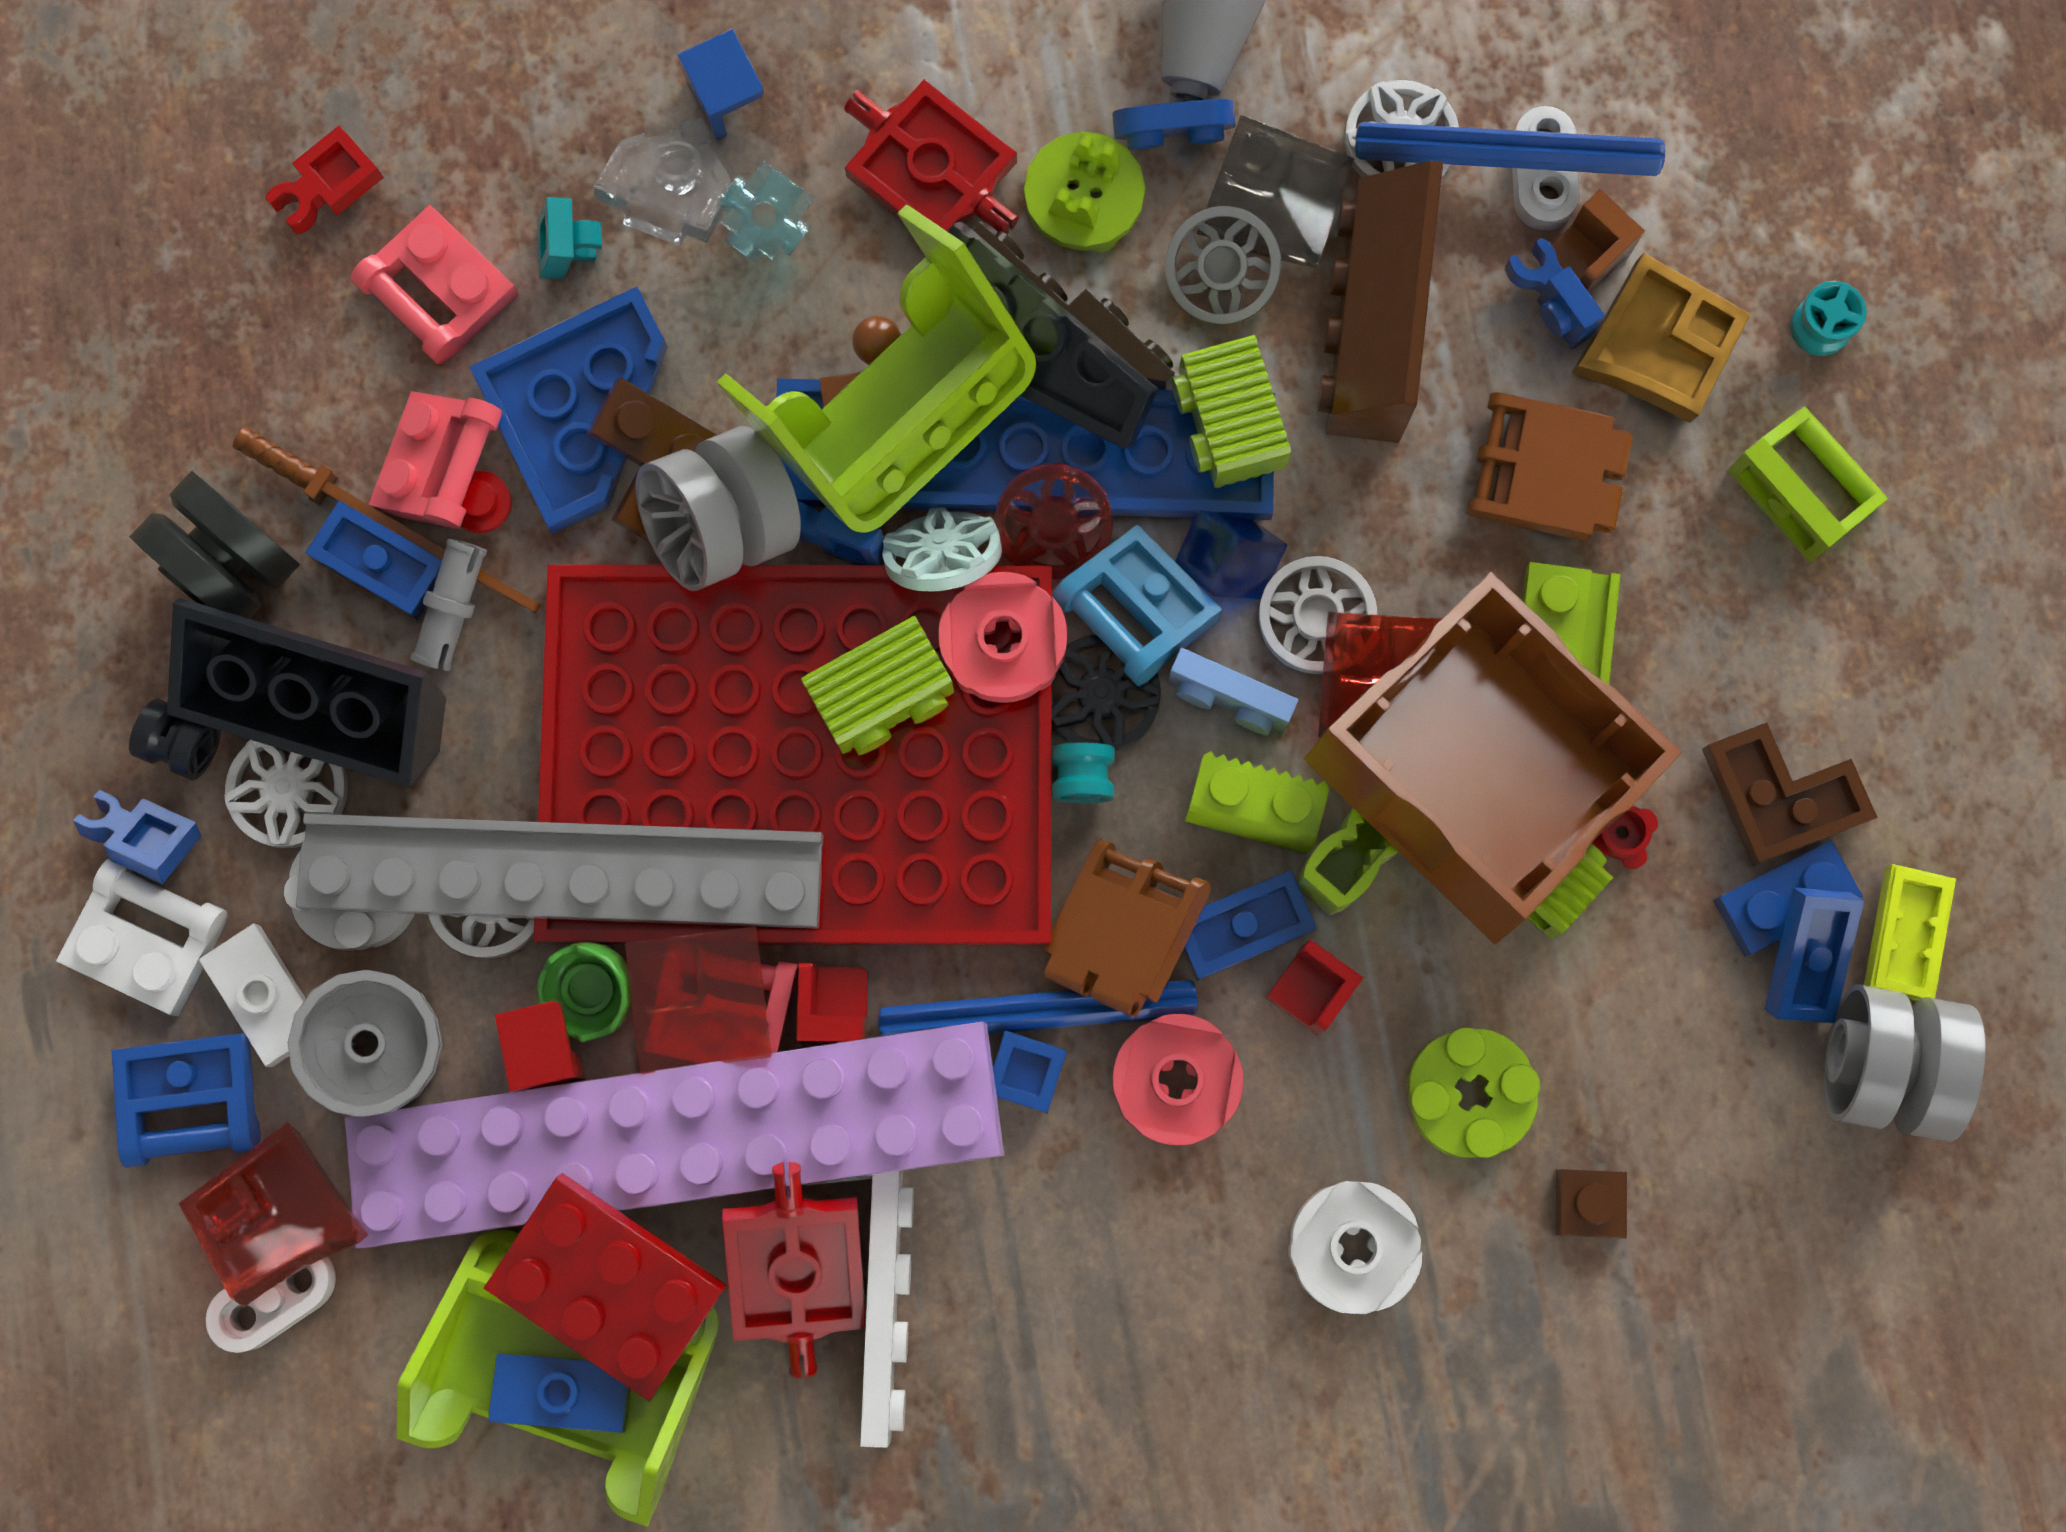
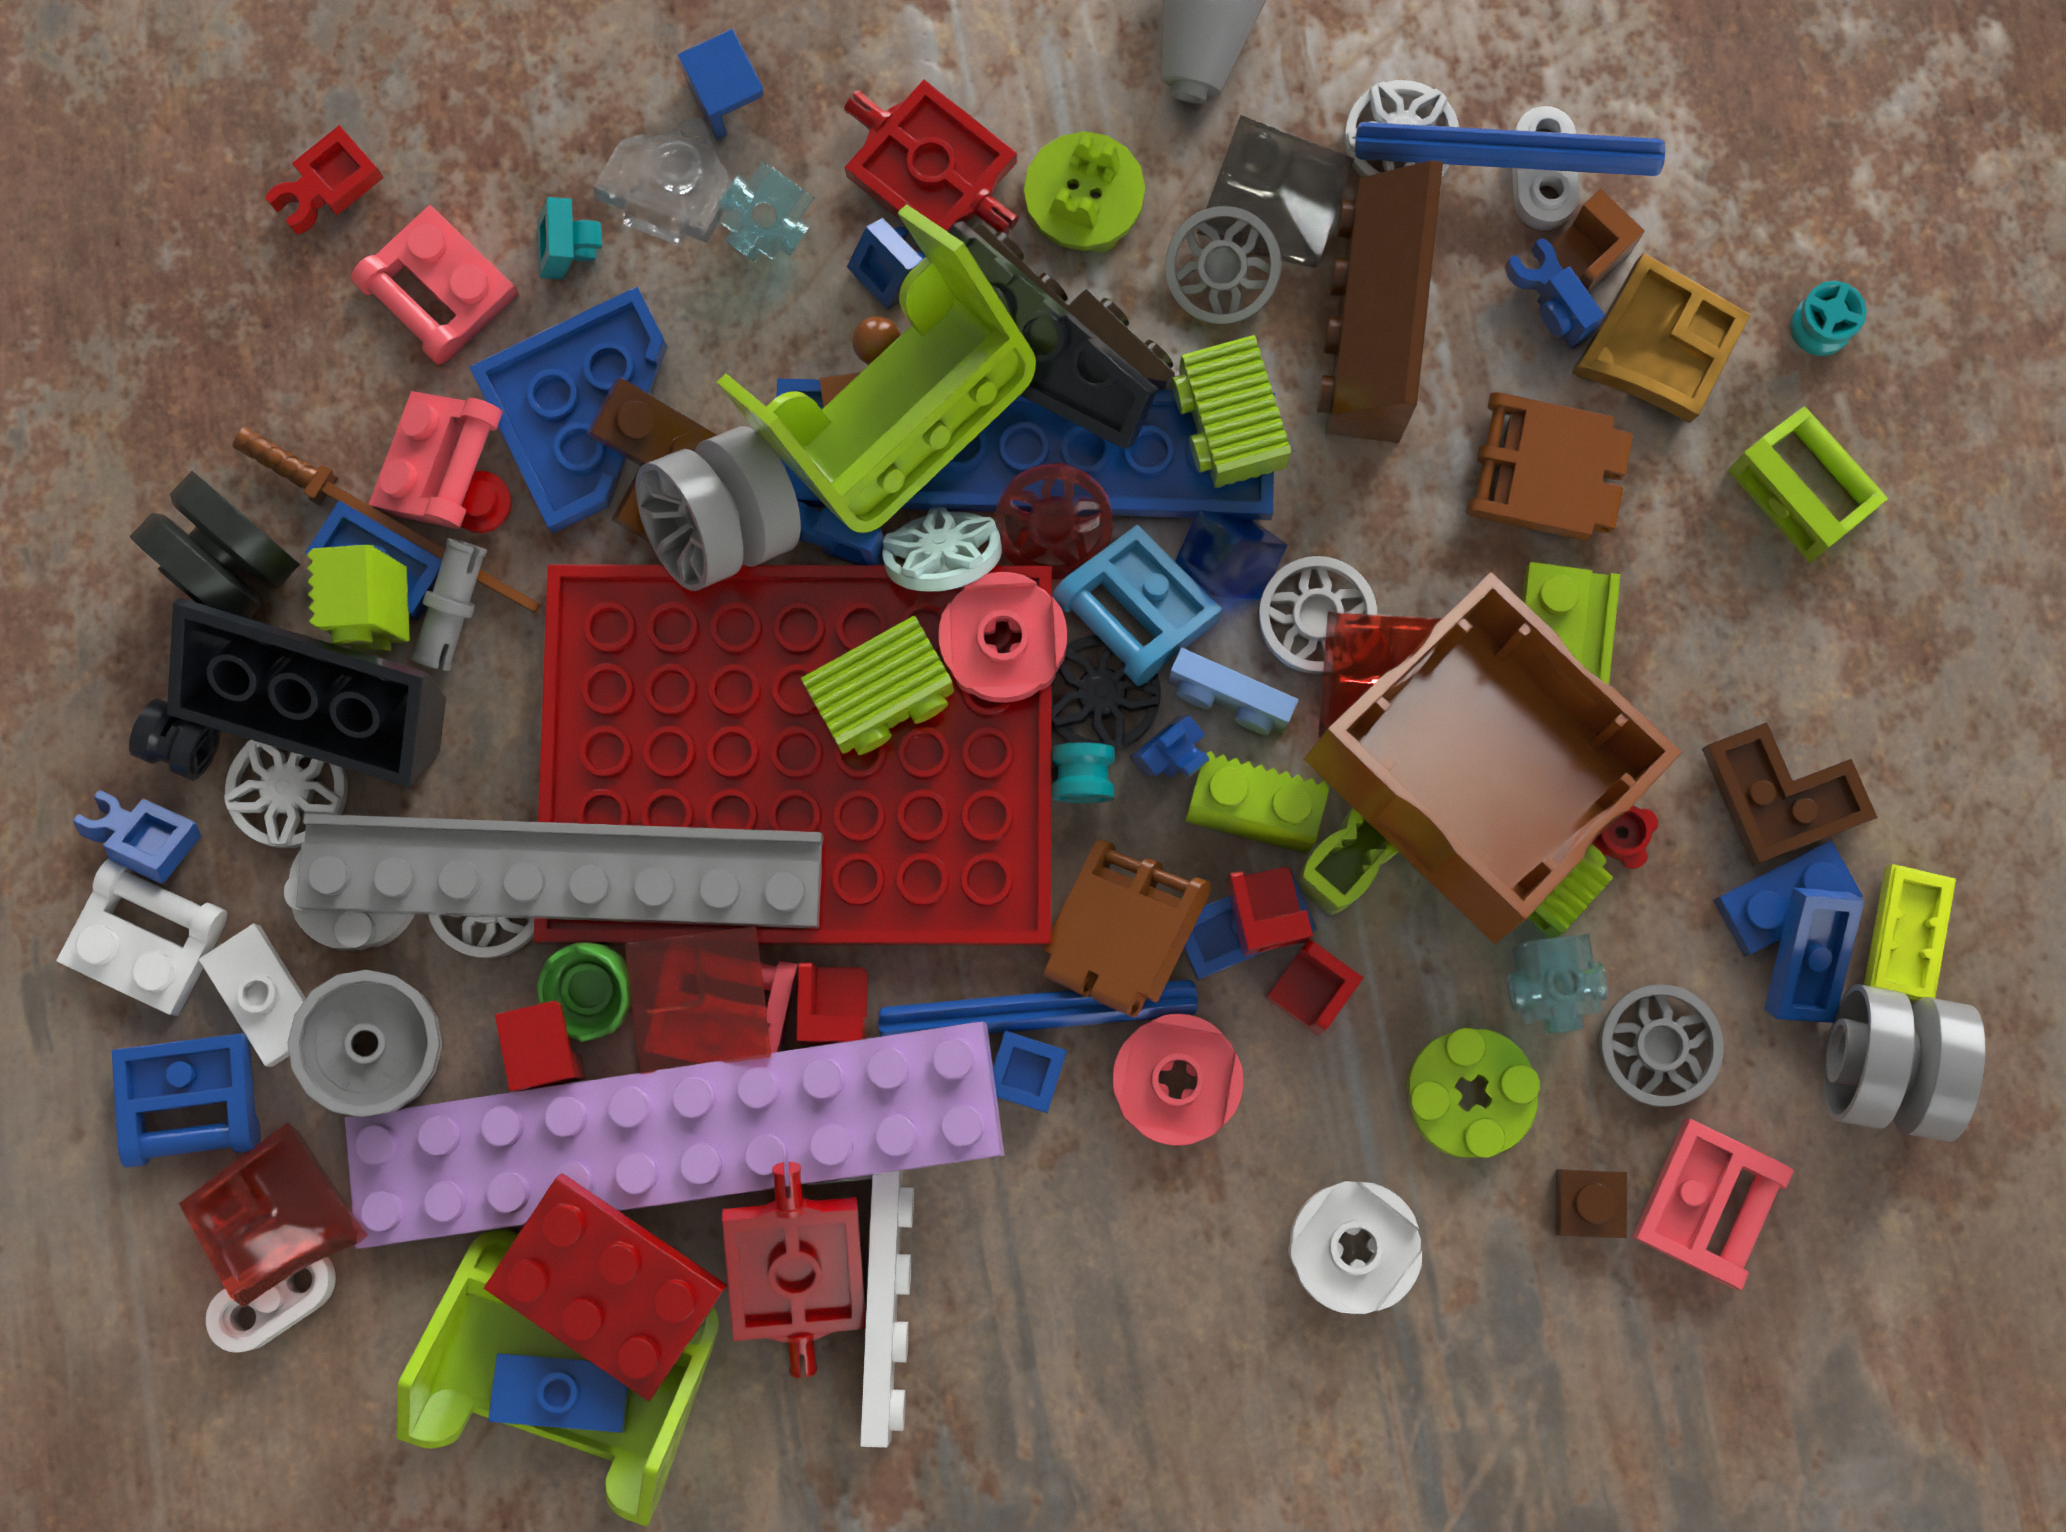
blue plate [1112,99,1236,150] -> none
none -> lime brick [306,545,410,655]
none -> blue tile [847,218,926,310]
none -> blue plate [1130,715,1209,778]
none -> red panel [1225,867,1313,956]
none -> clear light blue brick [1507,934,1608,1034]
none -> light grey wheel [1599,984,1724,1107]
none -> coral plate [1631,1118,1794,1291]

